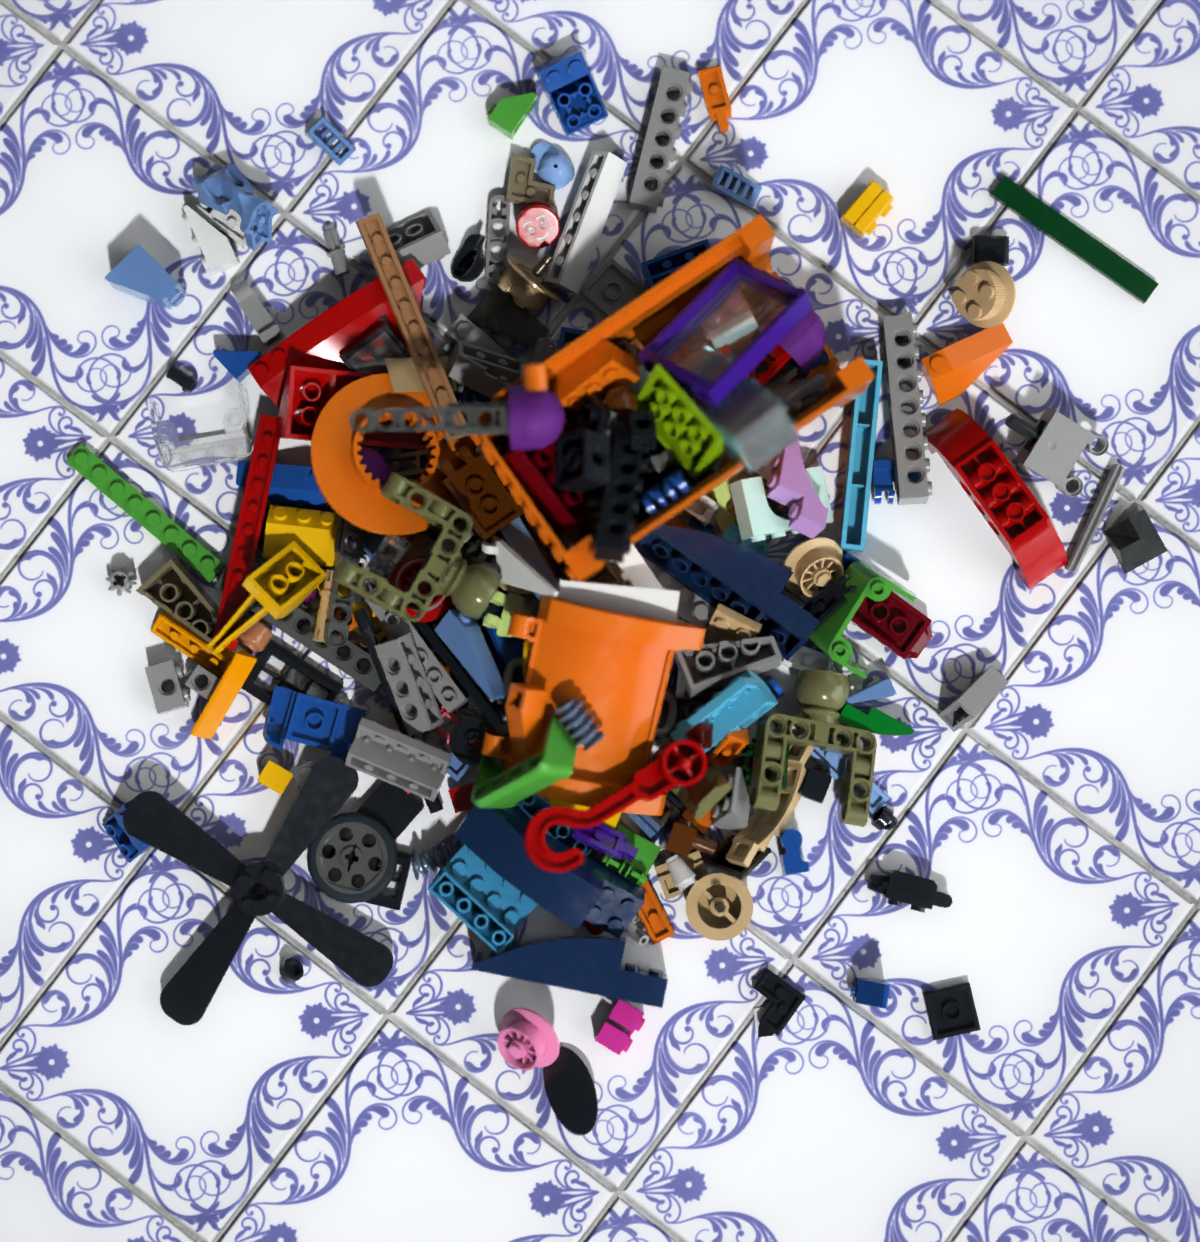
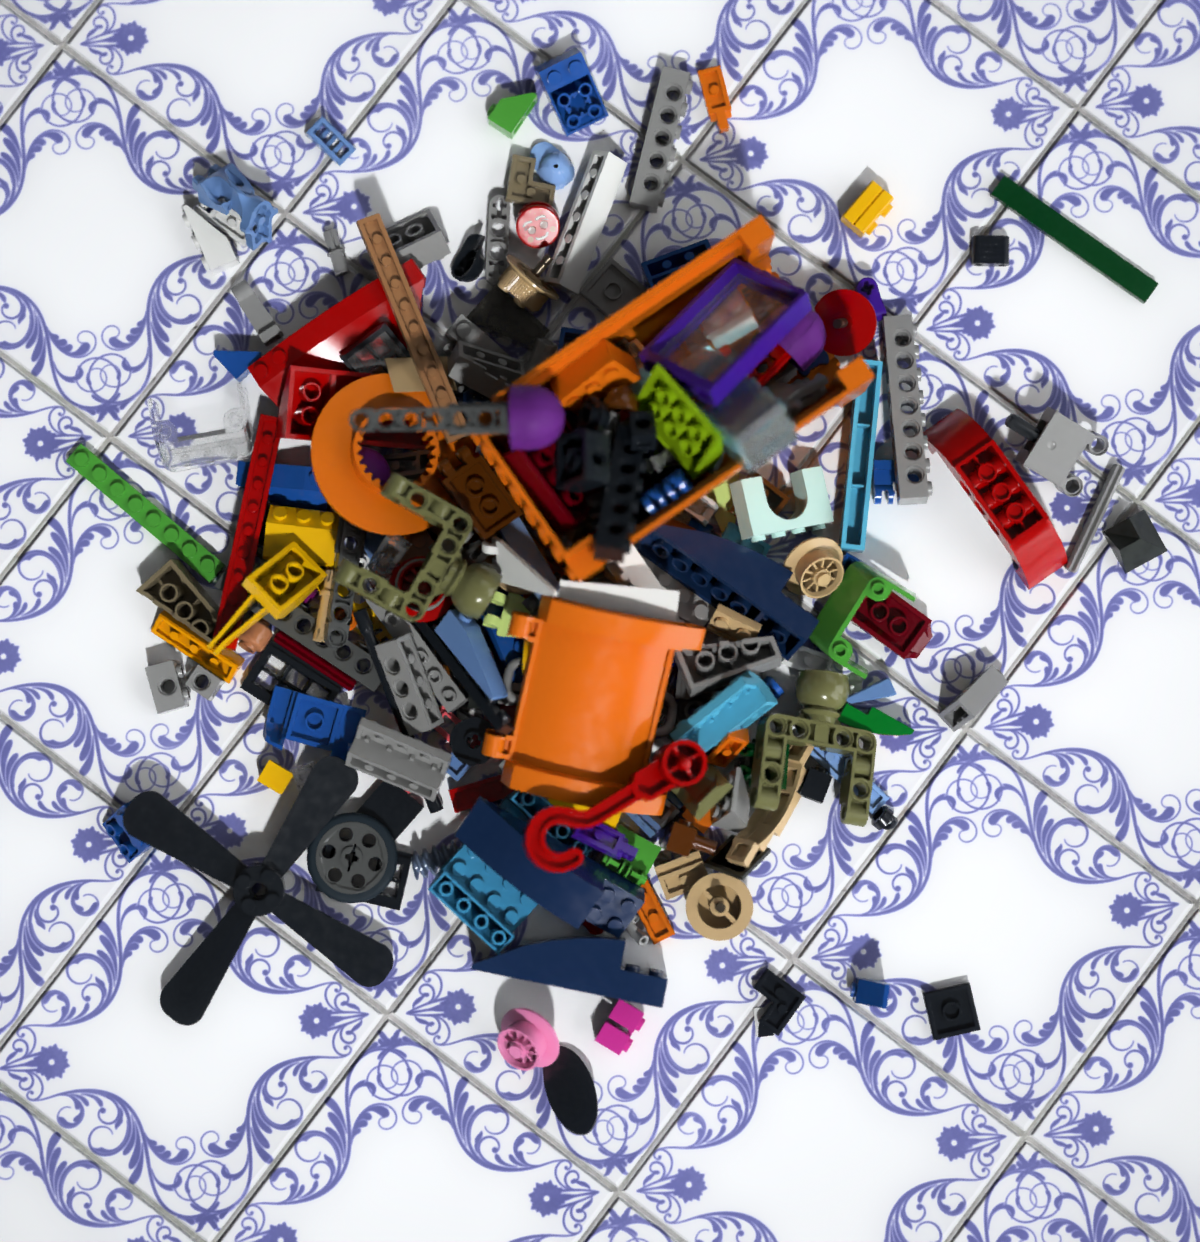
medium blue slope [104,244,186,309] -> none
light grey gear [105,566,137,596] -> none
black pin [166,365,198,393] -> none
light orange slope [191,650,257,739] -> none
black tile [279,958,304,984] -> none
bright green windscreen [471,716,579,809] -> none
orange slope [505,683,548,760] -> none
orange piece [521,364,548,391] -> none
sand blue piece [553,696,605,751] -> none
white cone [666,854,697,892] -> none
clear red slope [685,723,713,749] -> none
medium blue slope [710,165,763,209] -> none
lavender arch [767,432,828,539] -> none
blue legs [779,829,810,875] -> none
black plate [803,575,857,631] -> none
black hinge [867,870,953,913] -> none
orange wedge [918,323,1013,406] -> none
tan piece [952,261,1016,328] -> none
none -> dark red axle [273,630,357,691]
none -> red piece [814,289,877,356]
none -> dark purple piece [854,277,887,322]

